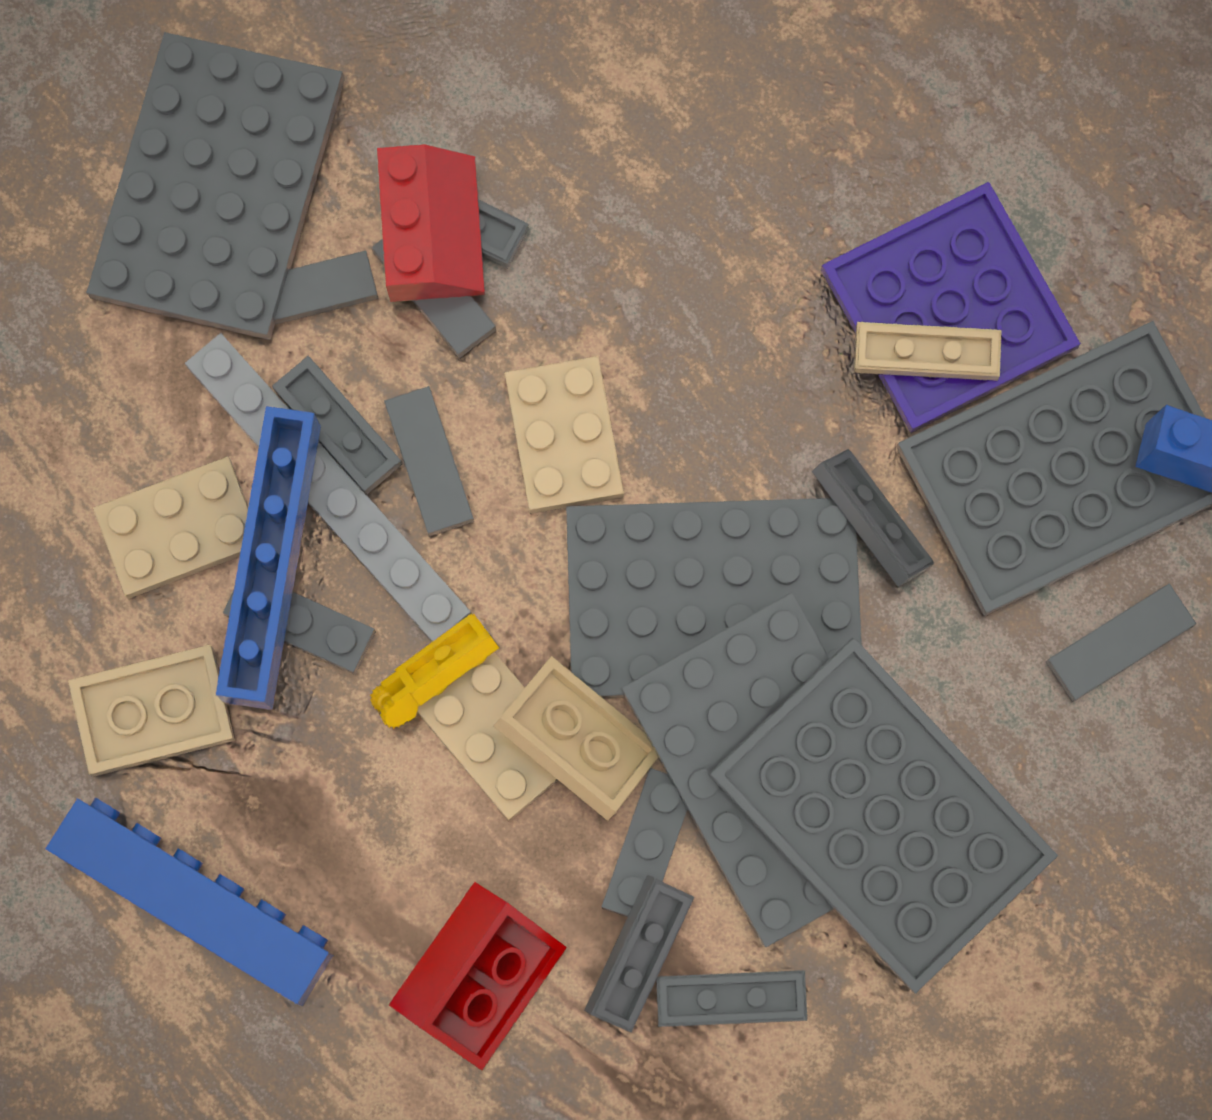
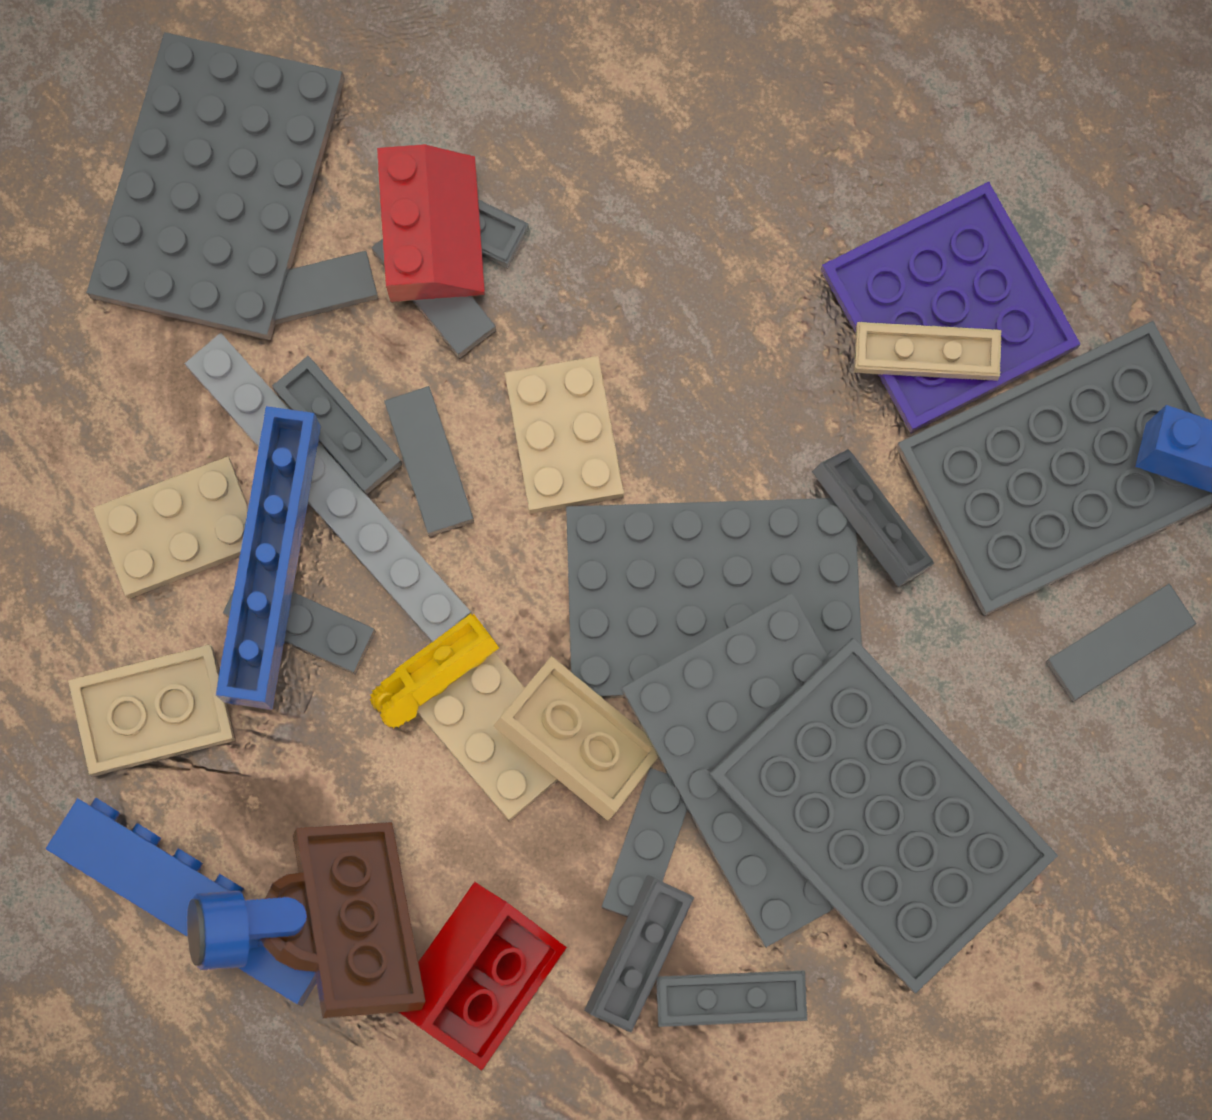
none -> reddish brown plate [187,822,425,1018]

